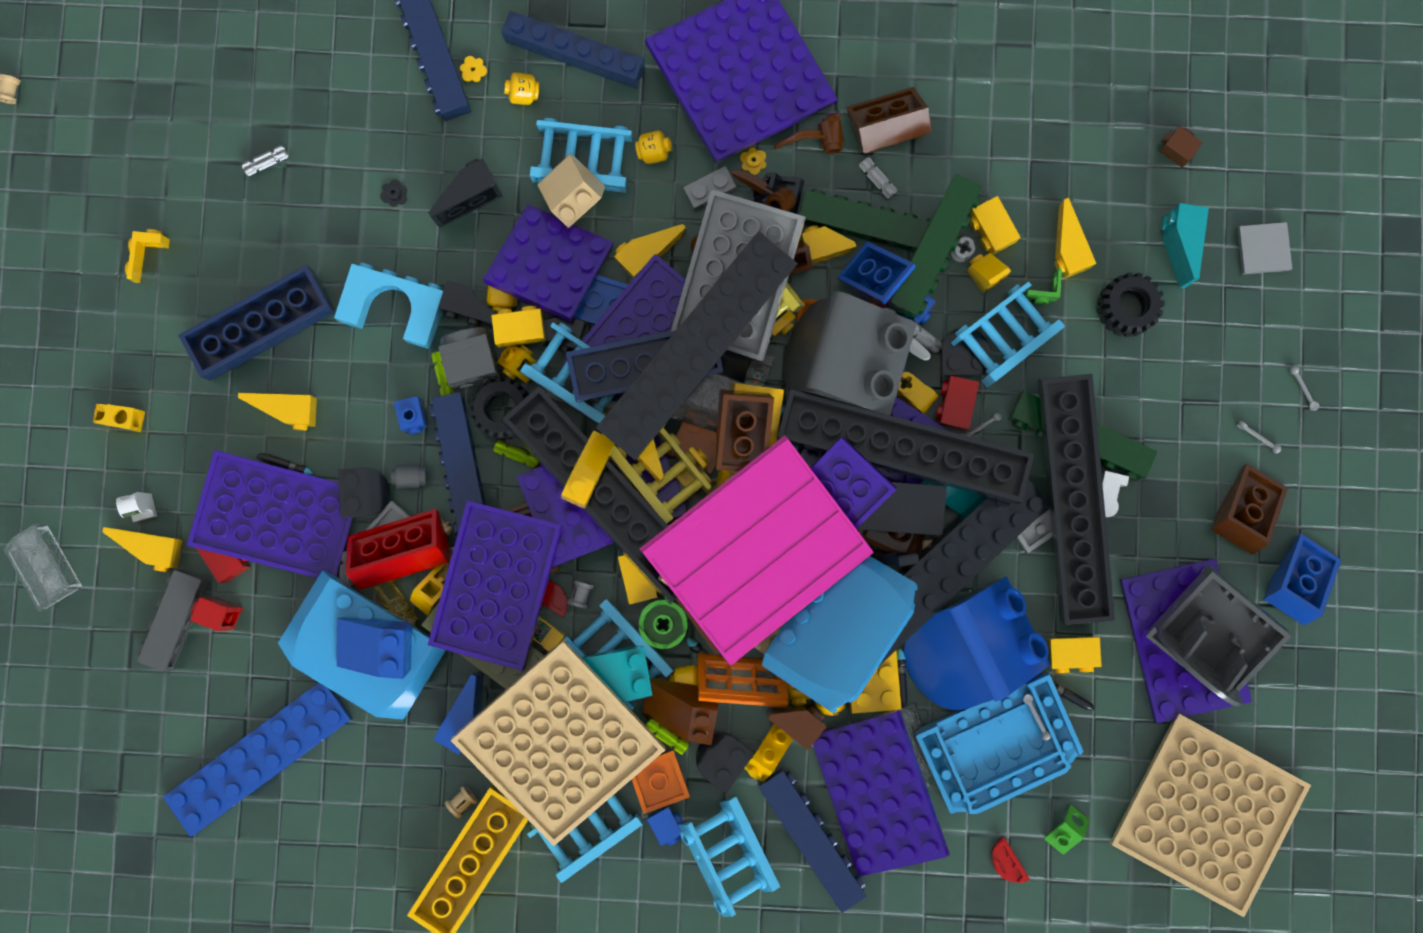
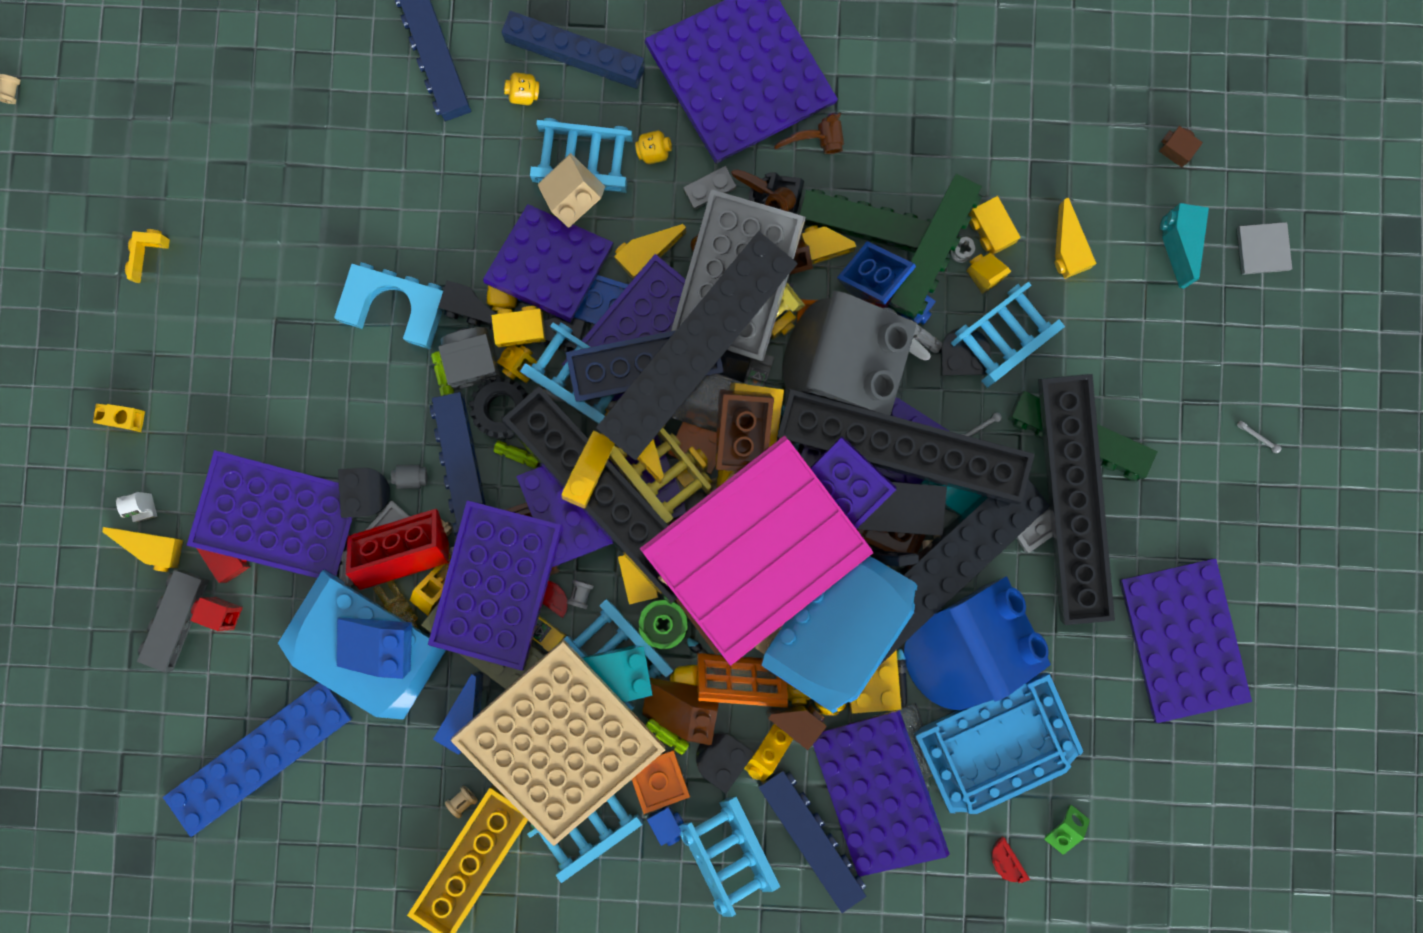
clear slope [4,524,82,612] -> none
dark blue brick [178,265,336,381] -> none
yellow slope [238,393,317,431] -> none
light grey axle [241,145,288,176] -> none
black piece [257,453,313,475] -> none
black plant [380,180,407,207] -> none
blue brick [394,396,429,435] -> none
black slope [428,159,503,228] -> none
yellow plant [460,56,487,82] -> none
yellow plant [740,148,766,175] -> none
reddish brown slope [846,87,932,153] -> none
light grey axle [859,157,898,199] -> none
yellow piece [897,372,938,414] -> none
red brick [935,376,979,431] -> none
light grey hinge [1022,694,1051,741] -> none
bright green bracket [1024,269,1062,305] -> none
yellow brick [1045,636,1102,673] -> none
black piece [1053,681,1094,710] -> none
black tyre [1097,272,1165,337] -> none
white leg [1101,471,1129,517] -> none
tan plate [1109,713,1311,917] -> none
dark grey plate [1146,565,1292,707] -> none
reddish brown slope [1211,464,1288,555] -> none
blue slope [1263,534,1341,625] -> none
light grey hinge [1290,365,1319,411] -> none

